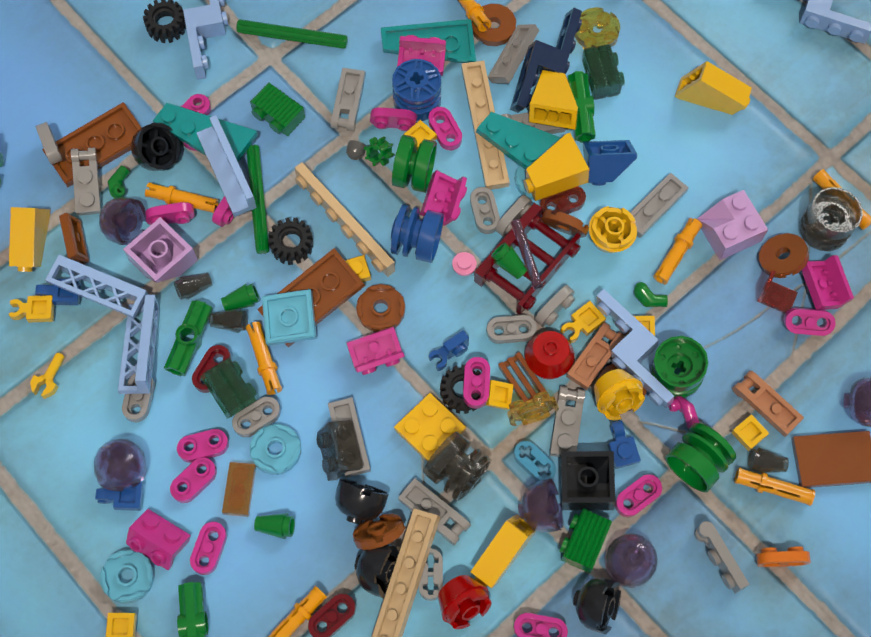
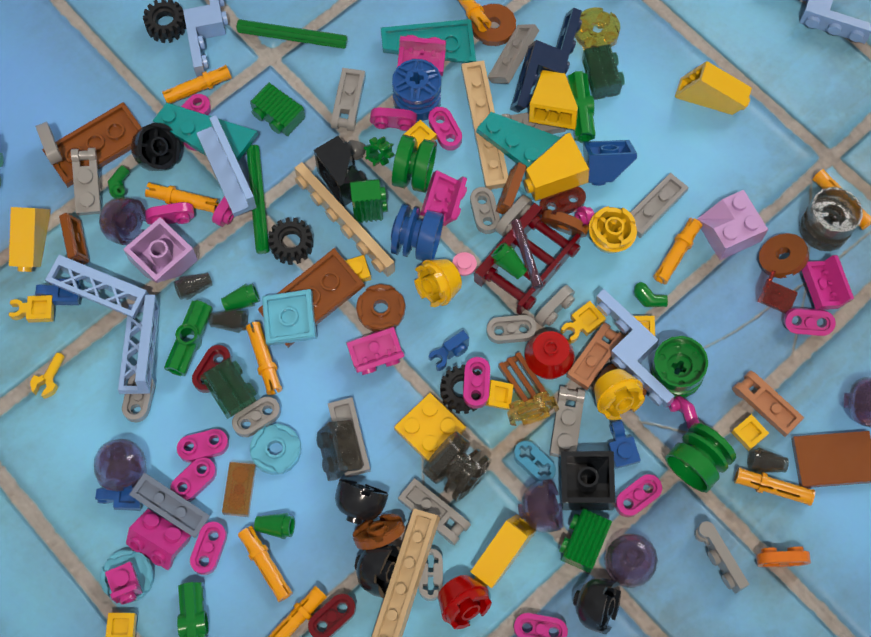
none -> dark pink bracket [105,562,143,604]
none -> sand blue plate [129,473,210,538]
none -> light orange pin [162,65,232,104]
none -> light orange pin [238,526,293,602]
none -> black slope [314,136,367,207]
none -> green brick [350,179,387,223]
none -> yellow cone [414,259,462,307]
none -> dark orange tile [495,162,526,214]
none -> dark pink plate [575,206,595,227]

